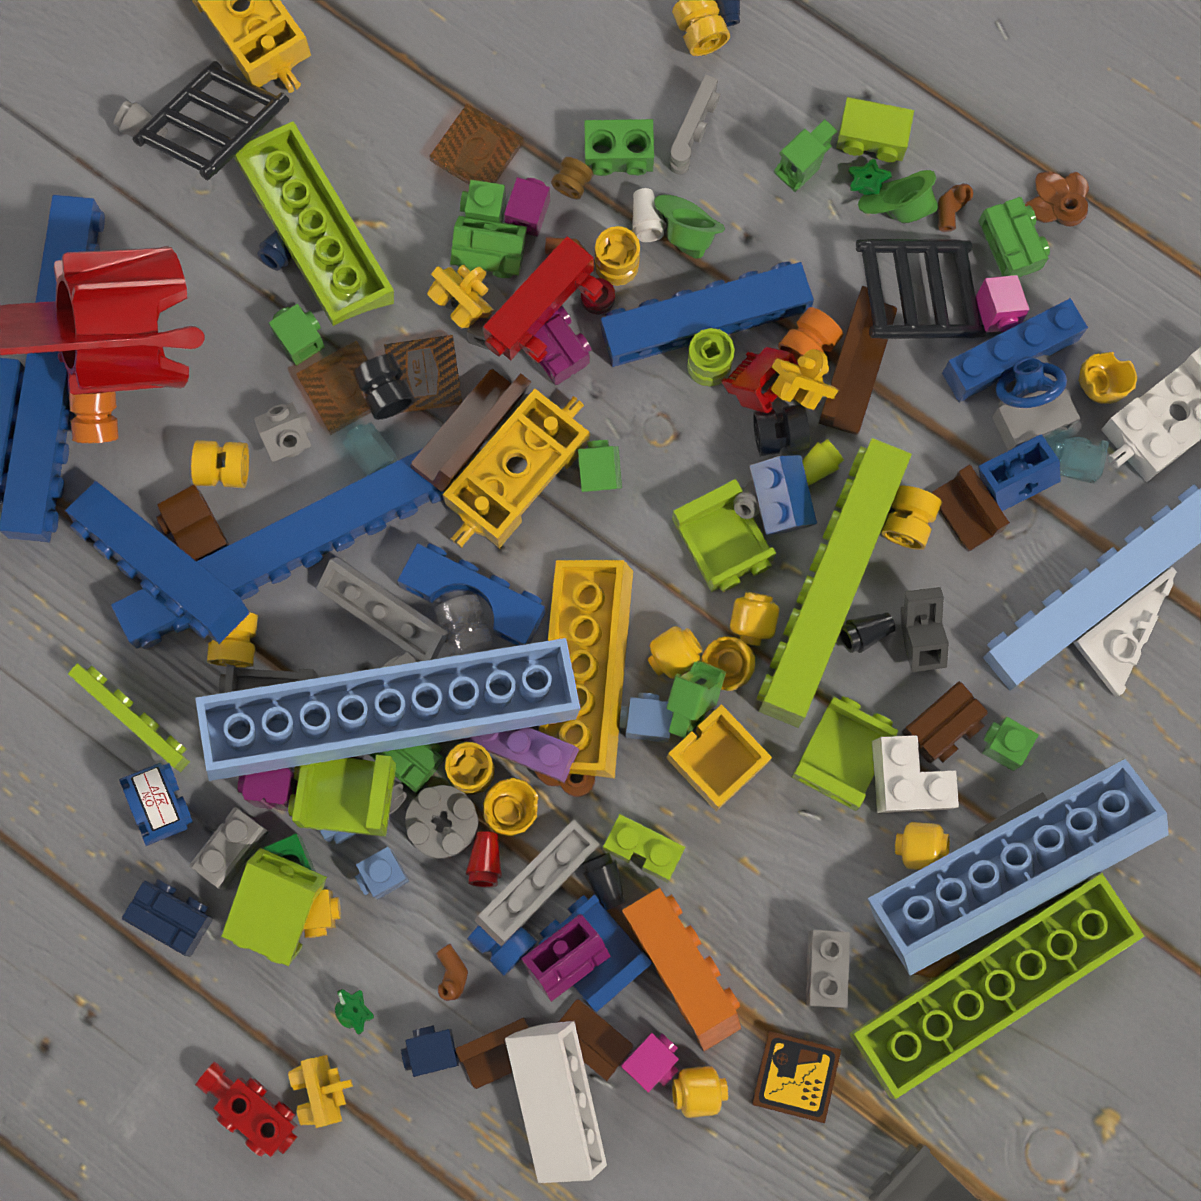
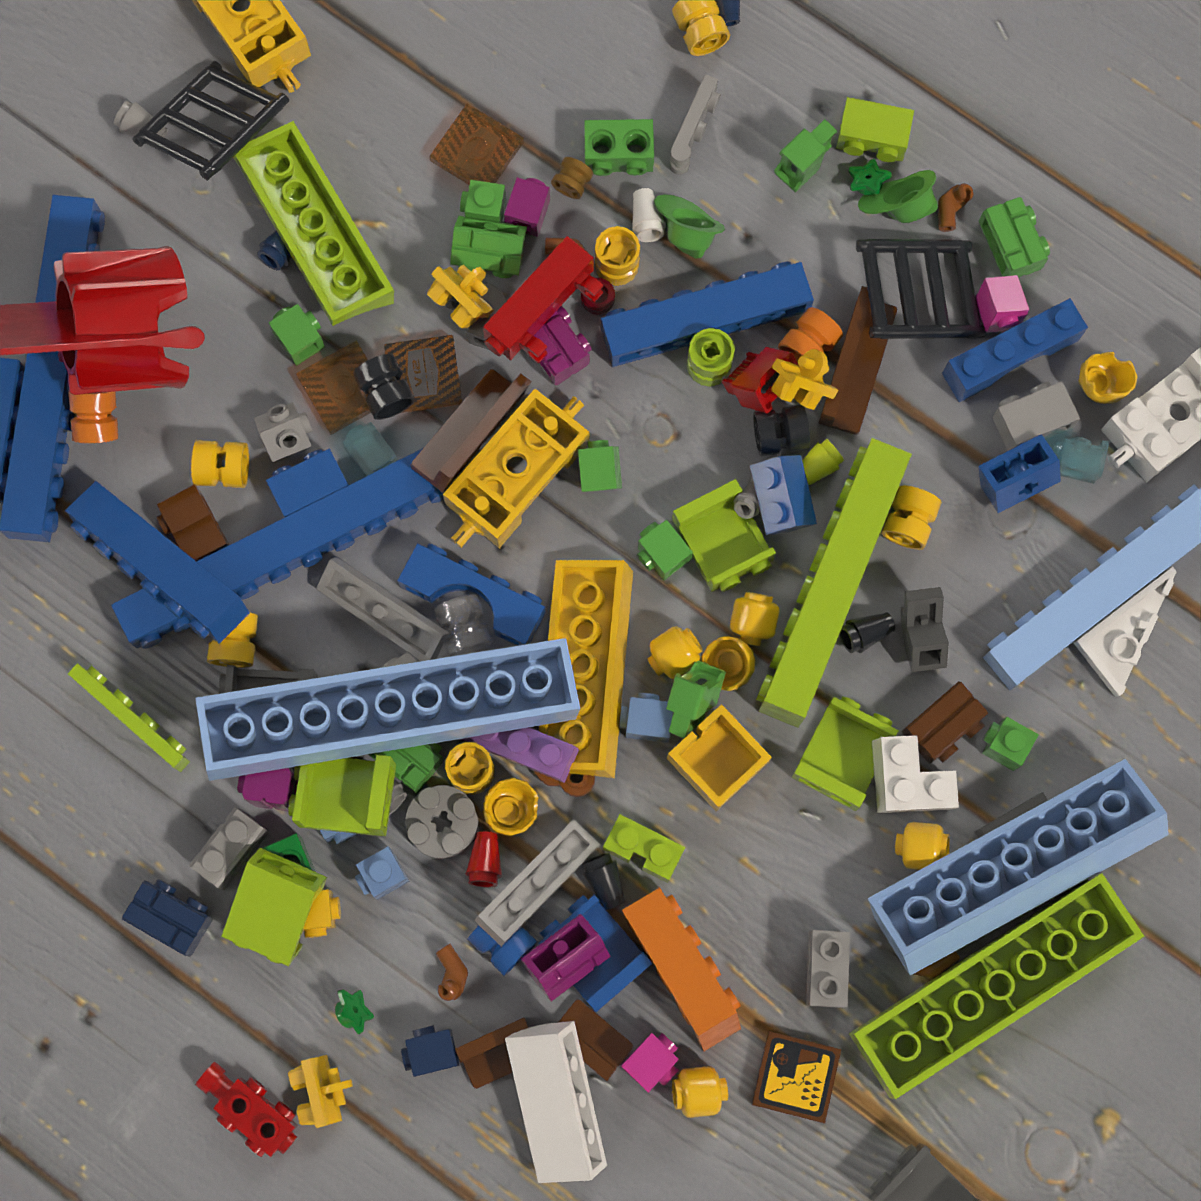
brick [119,762,193,846] -> none
reddish brown panel [932,464,1010,551] -> none
blue piece [996,358,1067,408] -> none
dark orange plate [1025,172,1089,227] -> none
none -> blue brick [266,448,348,517]
none -> bright green brick [637,519,693,581]

